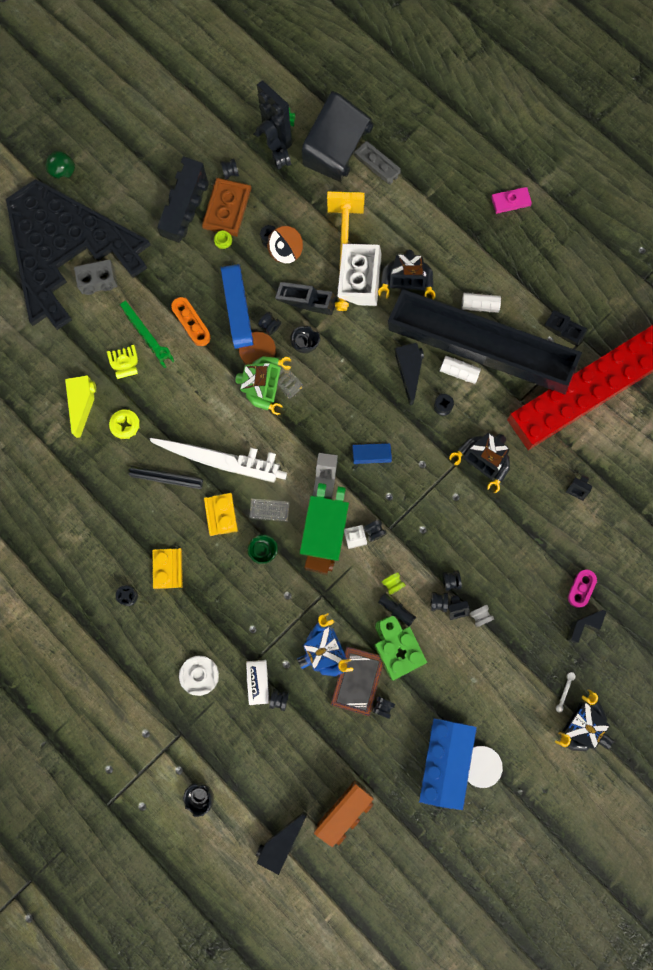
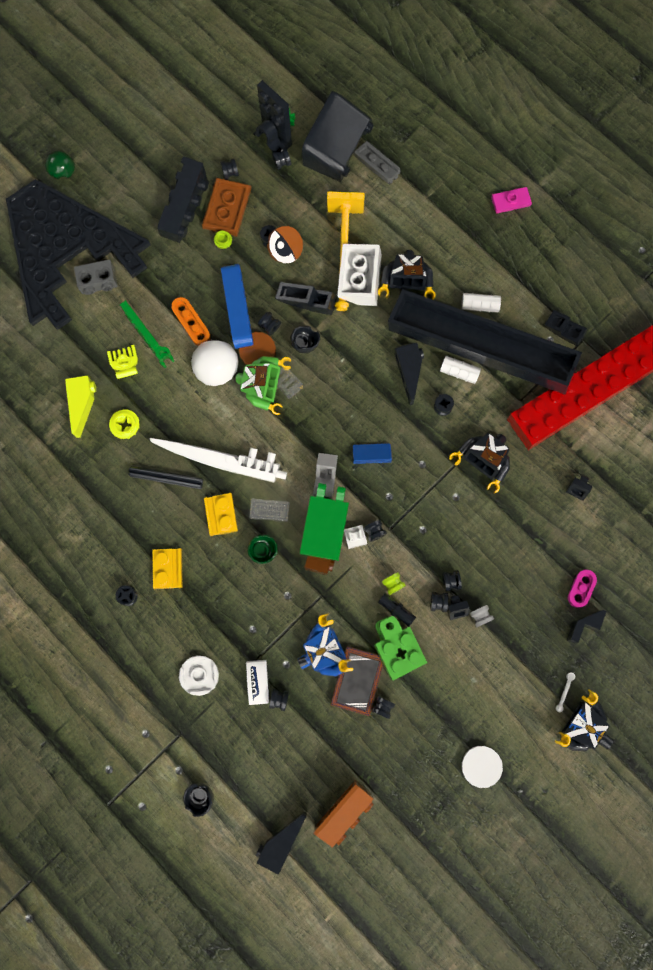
blue slope [419,719,477,810] -> none
none -> white cylinder [191,340,239,386]

